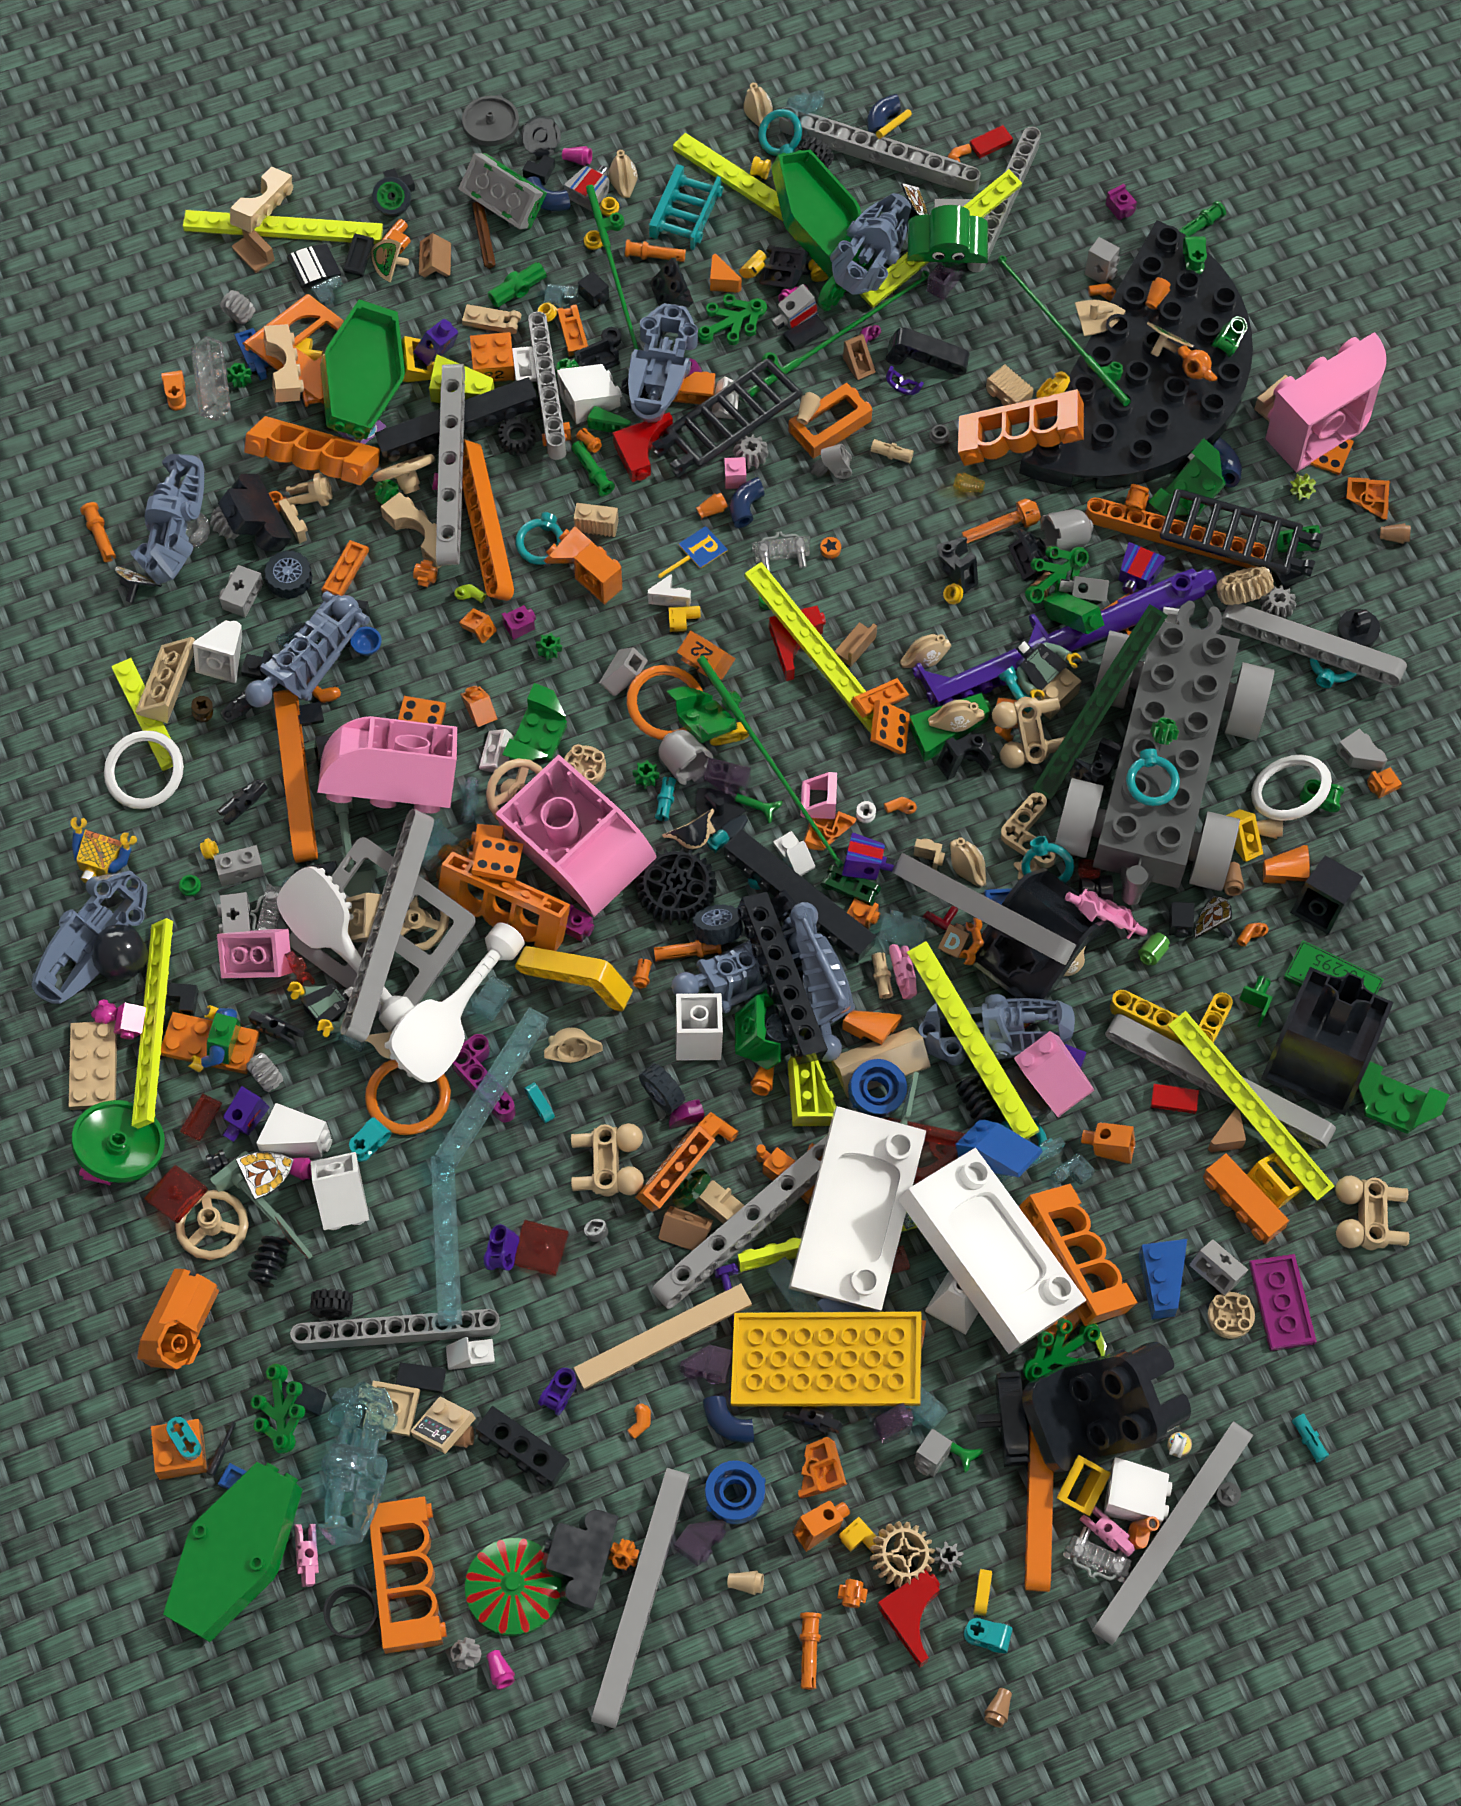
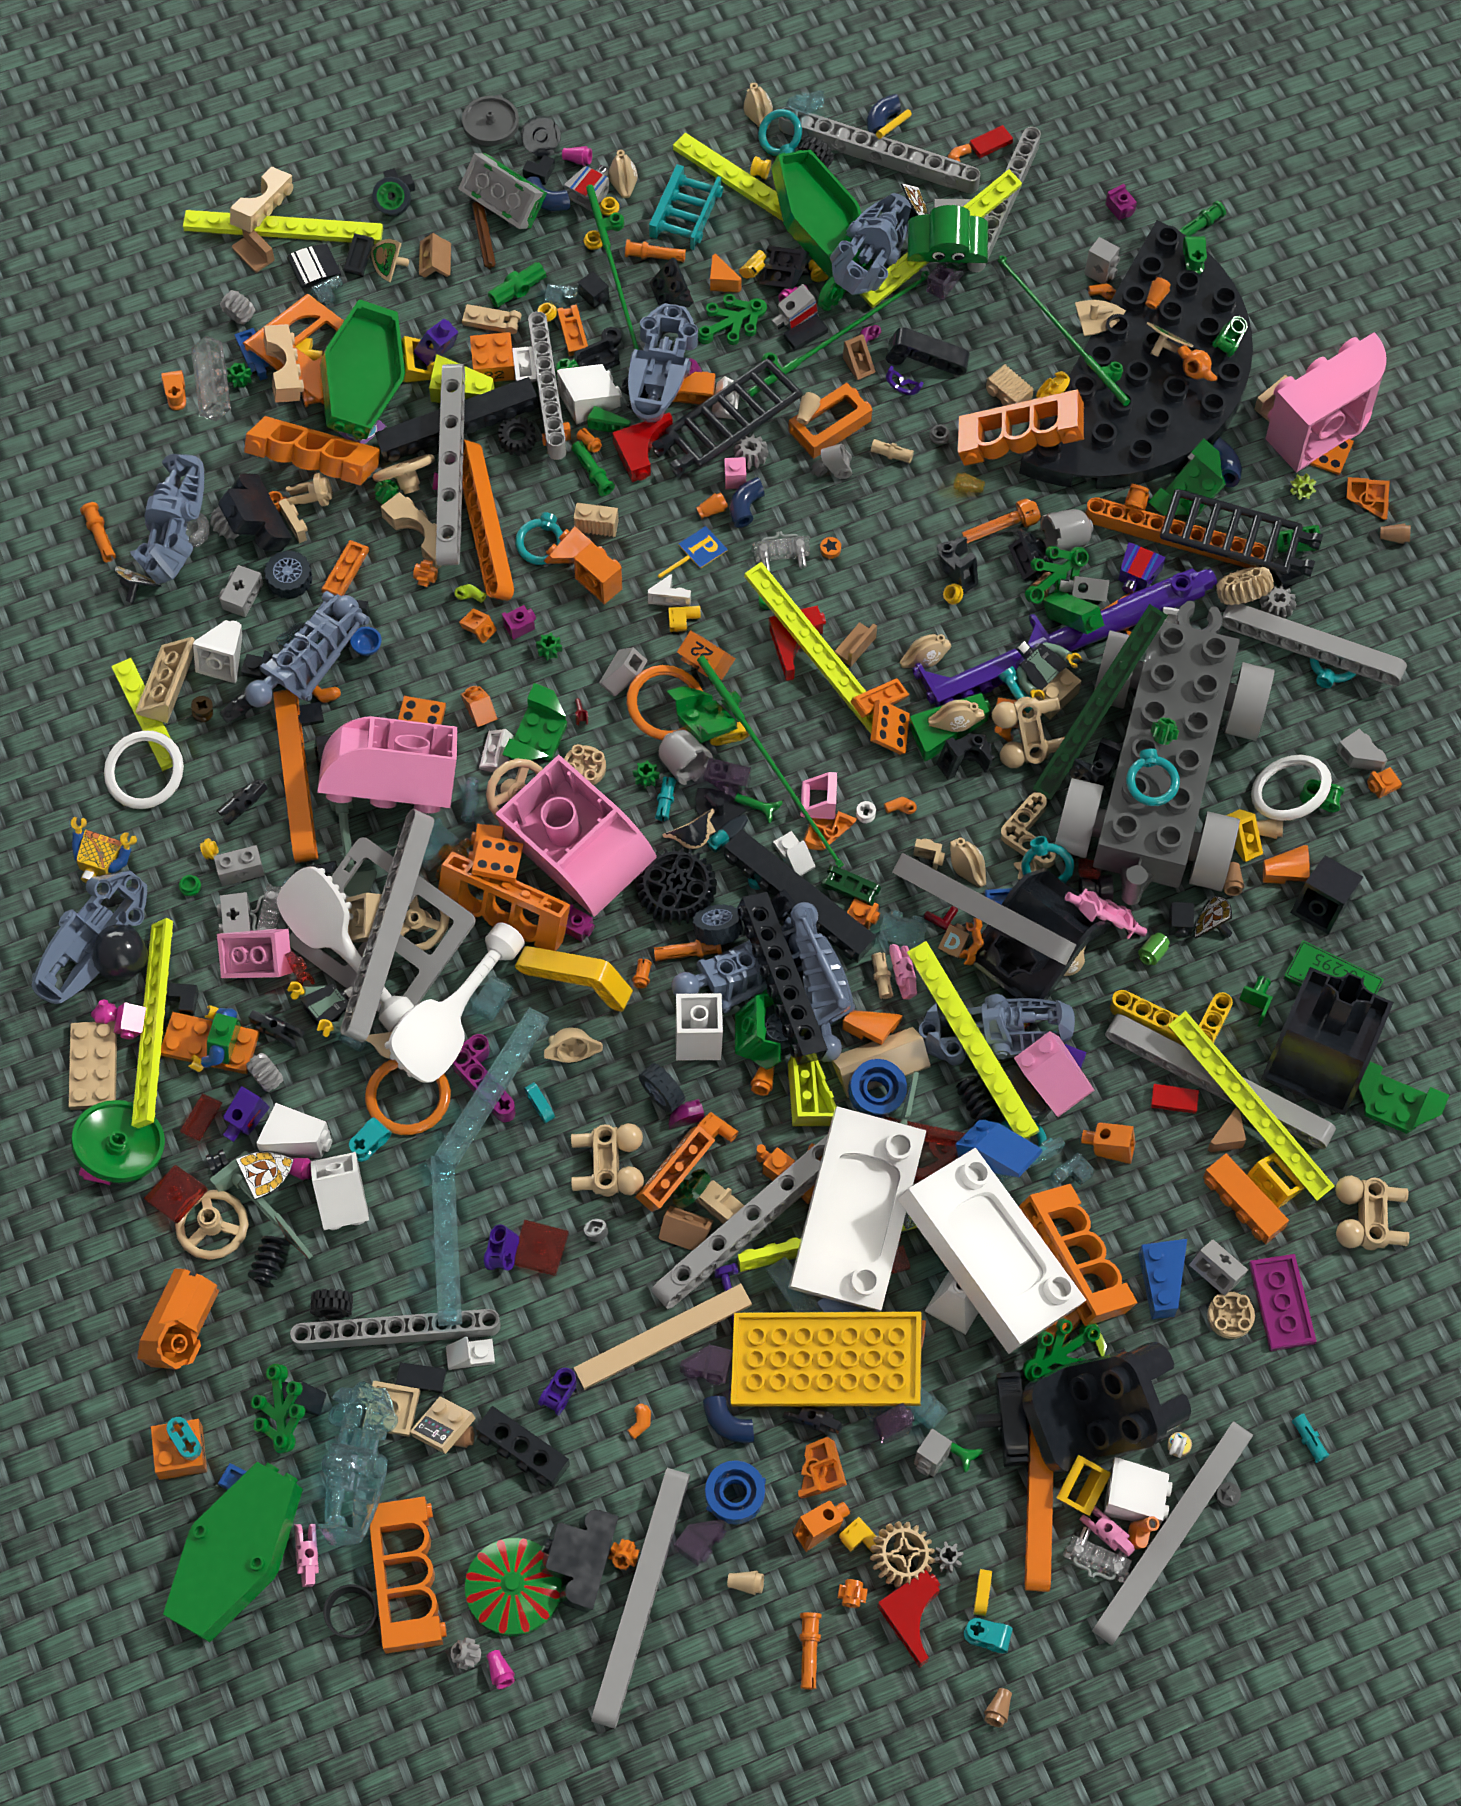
black piece [206,1421,236,1476] -> none
orange piece [381,219,411,254] -> none
dark purple torso [842,832,895,880] -> none
orange arm [1236,923,1268,947] -> none
black tile [1337,609,1381,647] -> none
none -> dark red hand [575,698,588,726]

